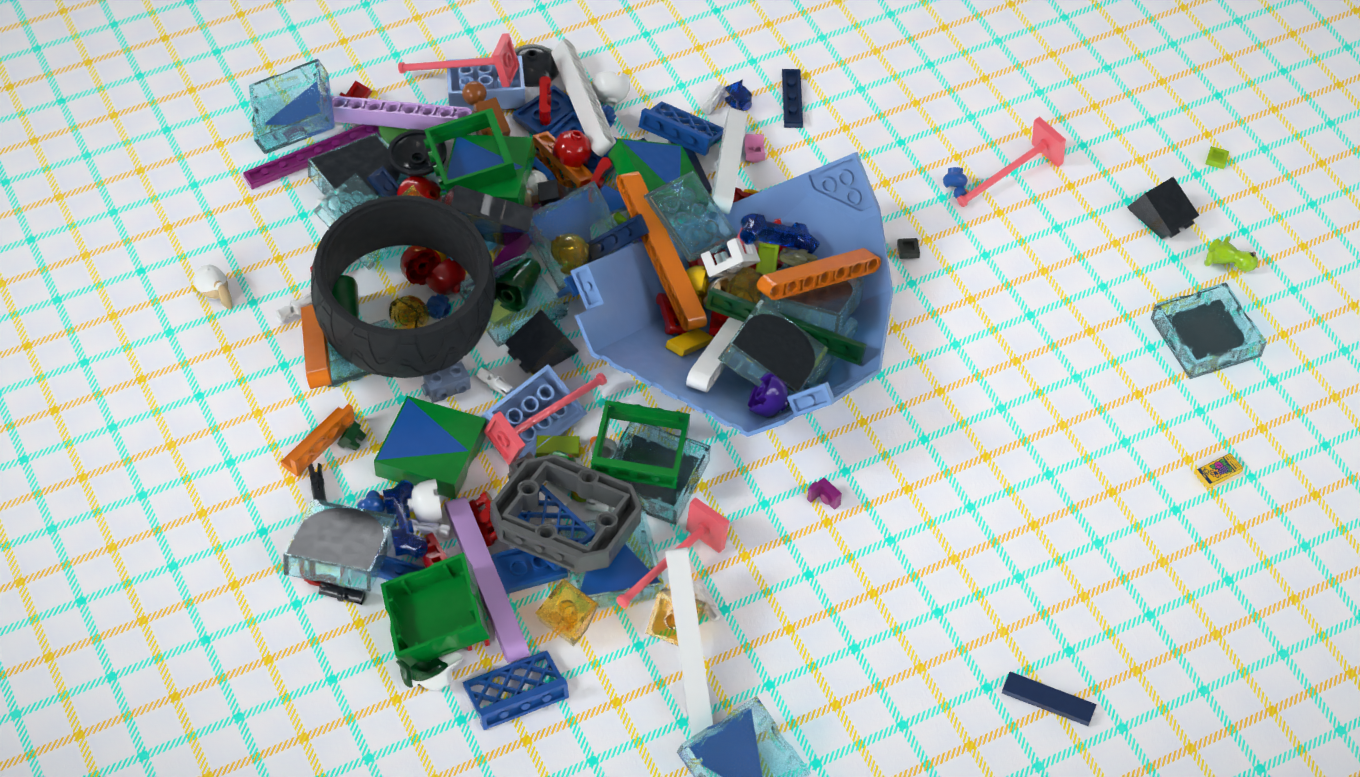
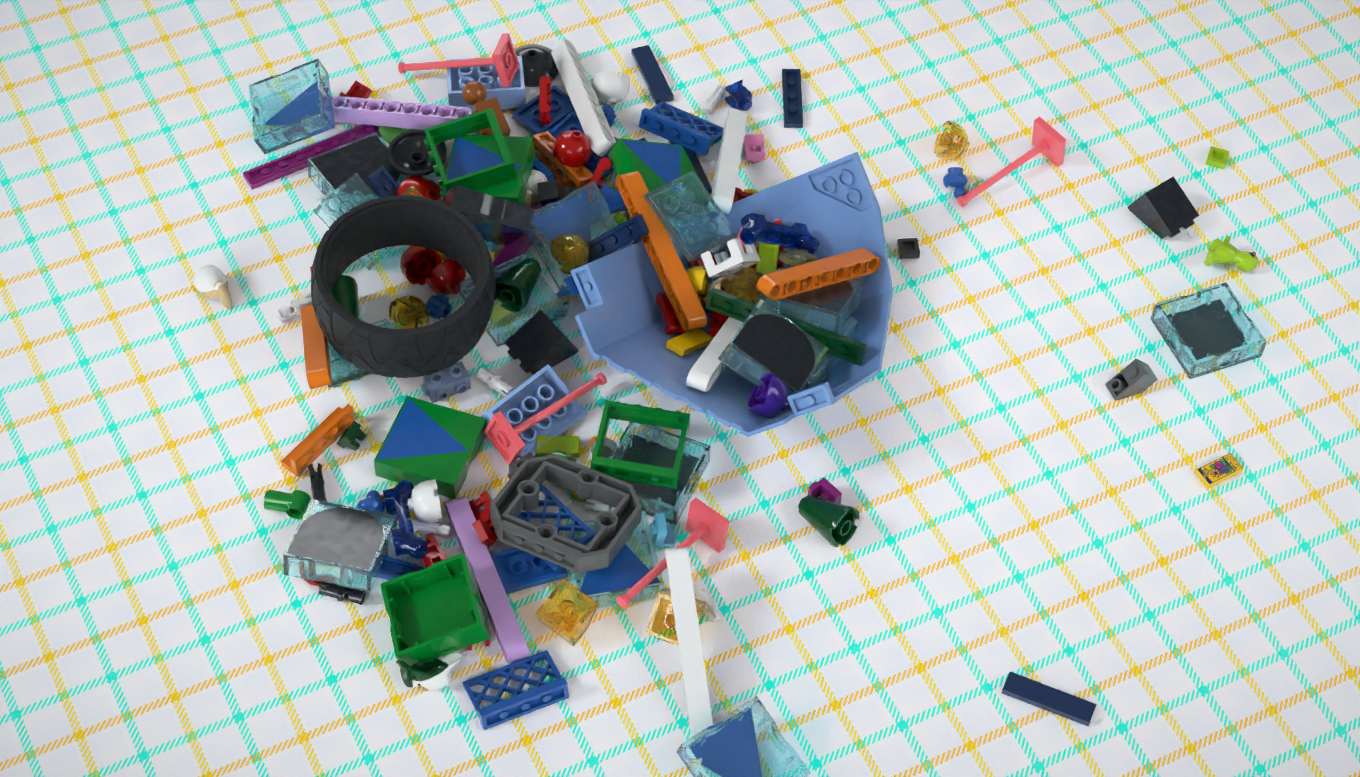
none -> green piece [263,489,311,519]
none -> red tile [472,520,497,546]
none -> dark blue tile [631,45,674,105]
none -> medium azure bracket [649,513,676,547]
none -> dark green cone [798,495,860,548]
none -> clear yellow cylinder [934,120,970,160]
none -> dark grey slope [1105,359,1158,401]

